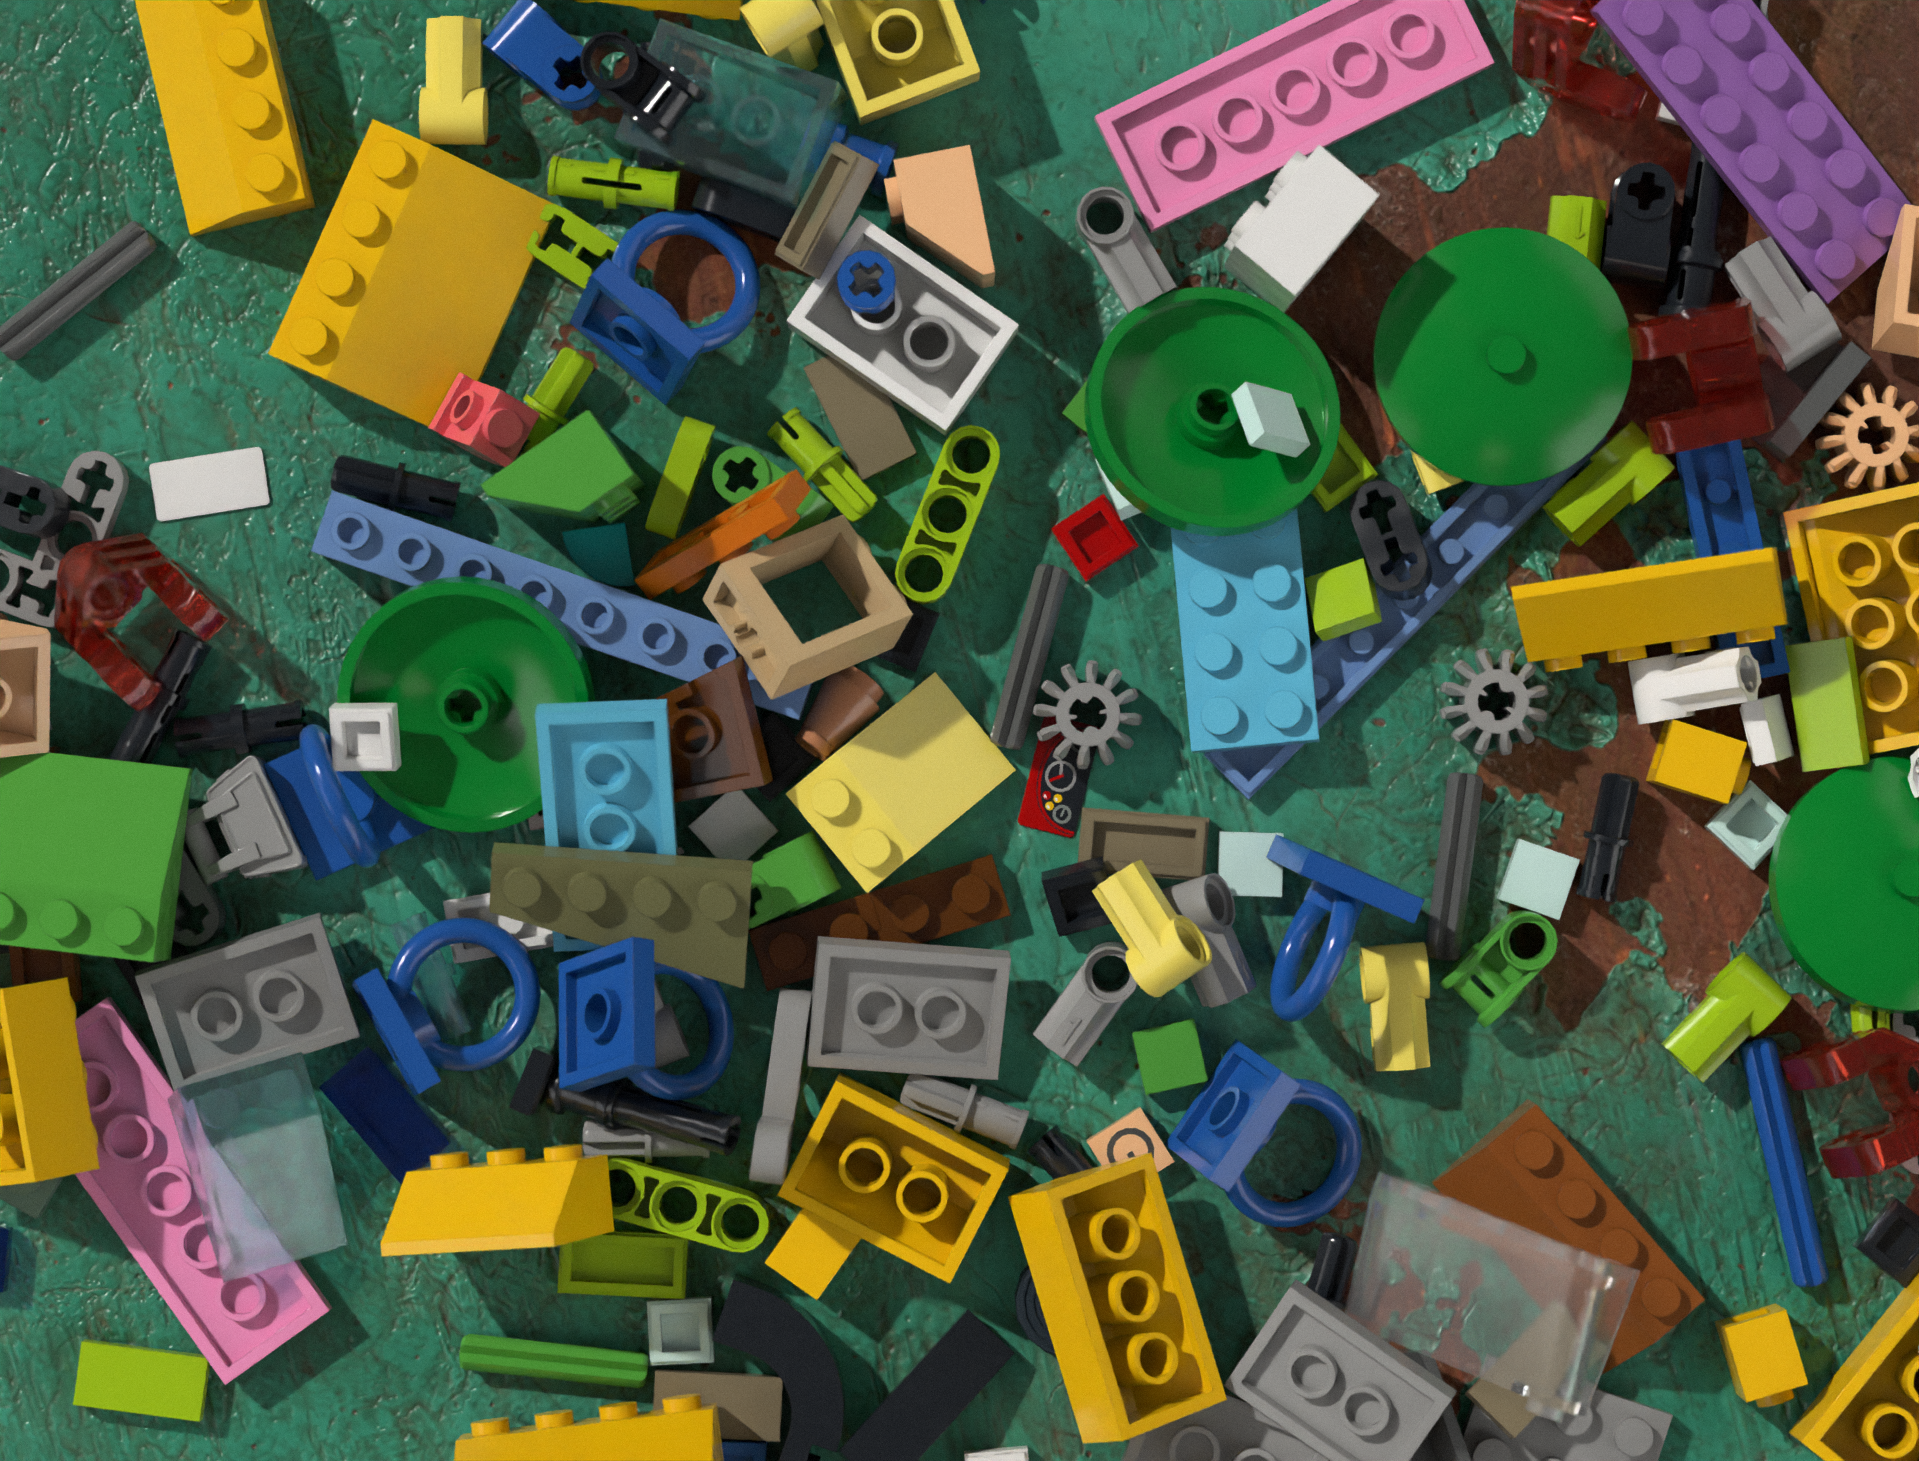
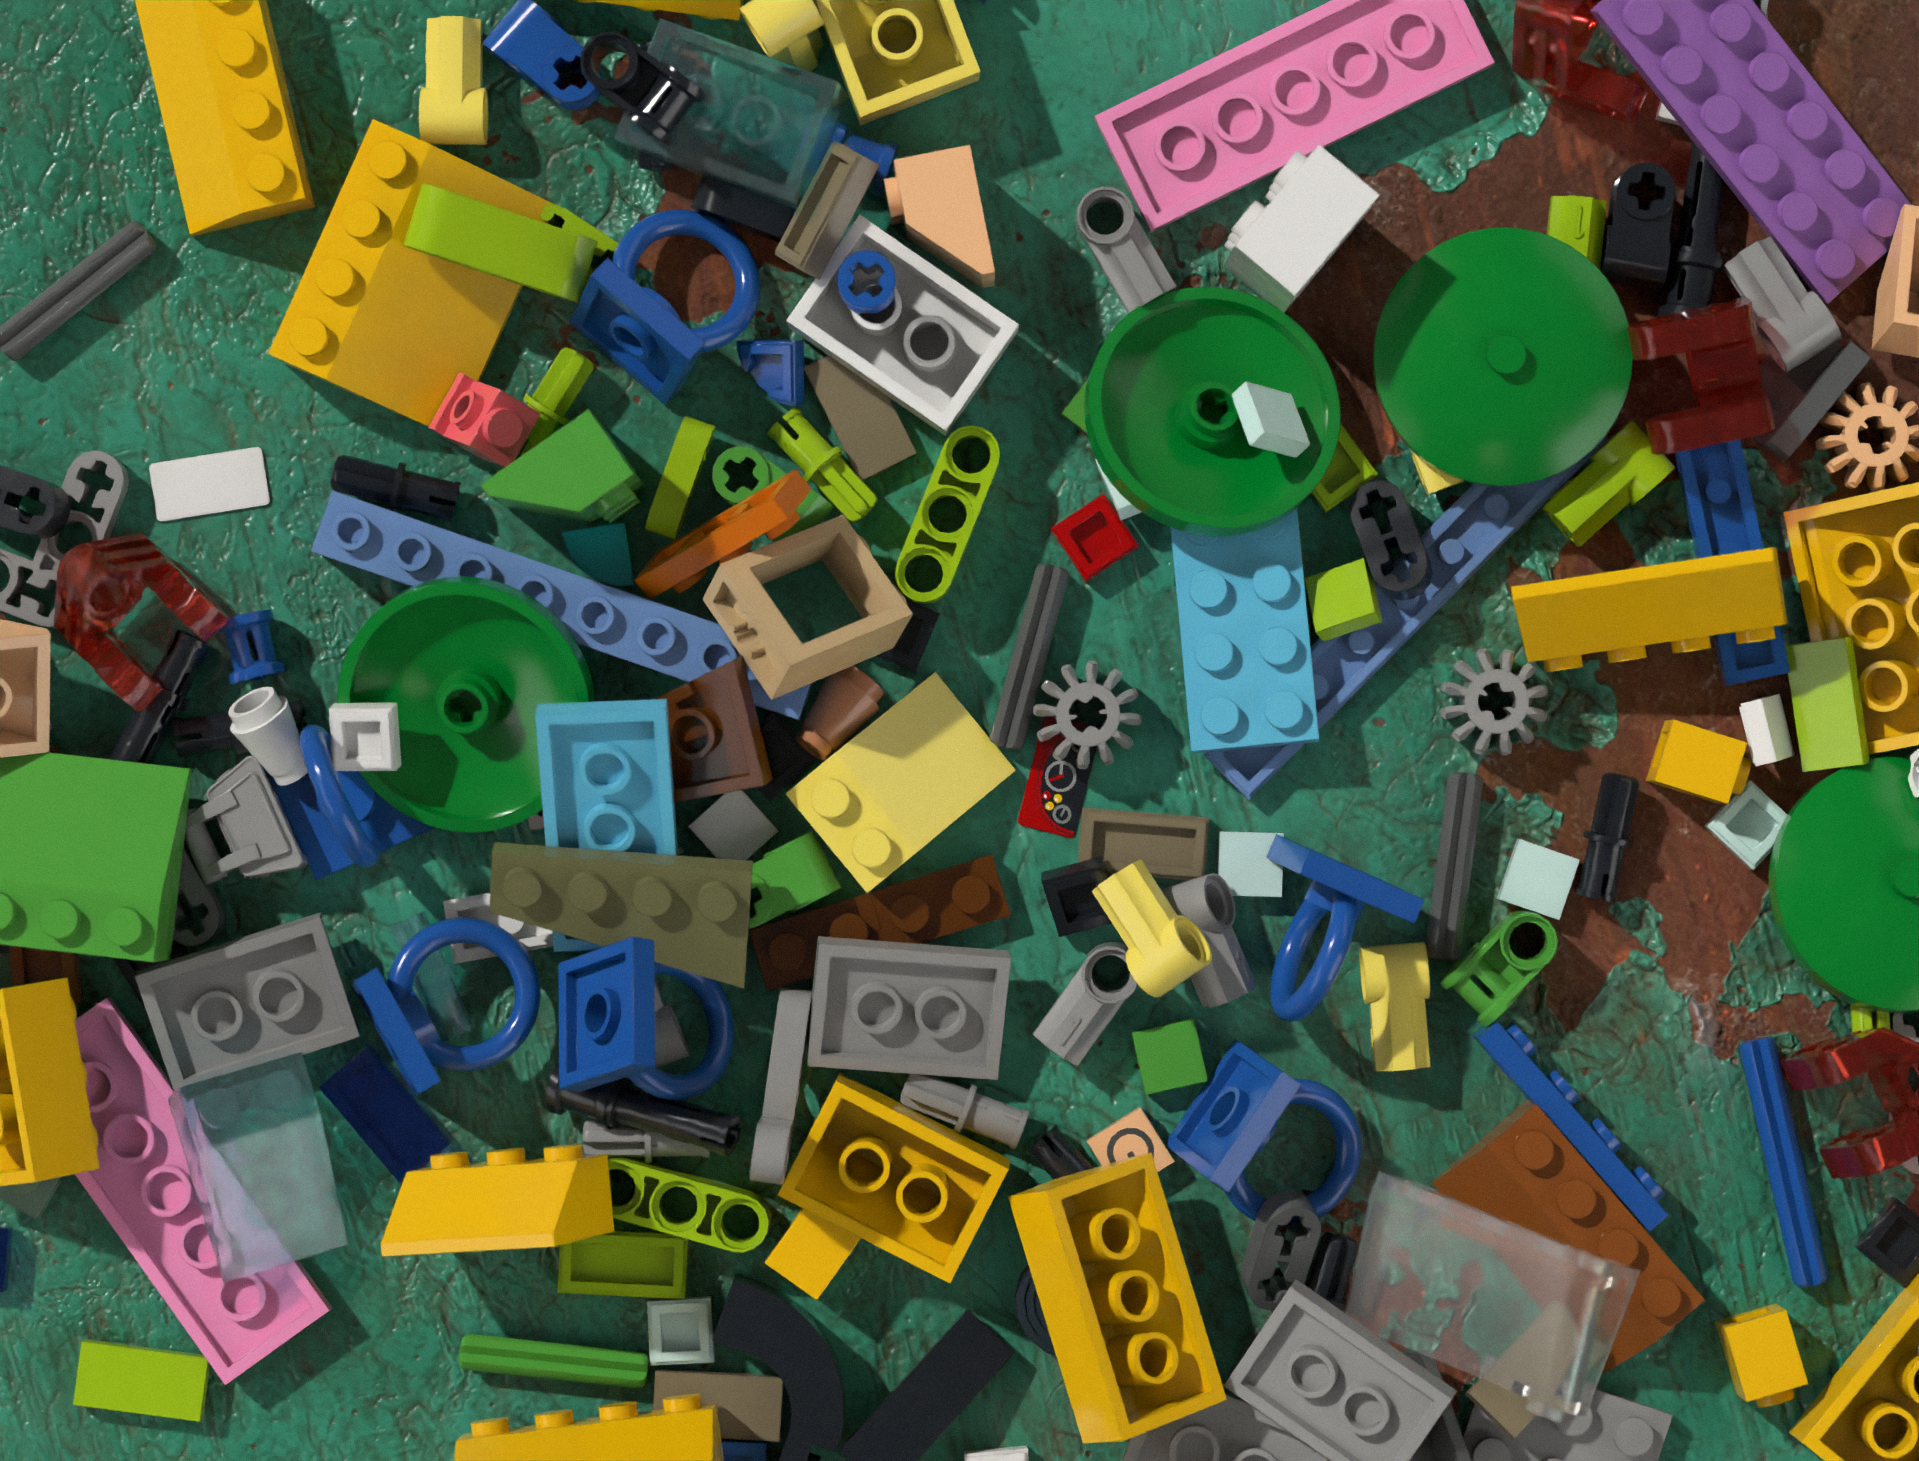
black tile [509,1045,559,1116] -> none
lime pin [547,155,680,212] -> none
white piece [1628,646,1762,725] -> none
lime piece [1661,952,1791,1083] -> none
none -> blue bush [216,609,287,685]
none -> white cone [228,687,308,786]
none -> lime beam [403,183,598,303]
none -> blue tile [736,339,805,406]
none -> dark grey beam [1240,1190,1321,1310]
none -> blue plate [1472,1021,1668,1232]

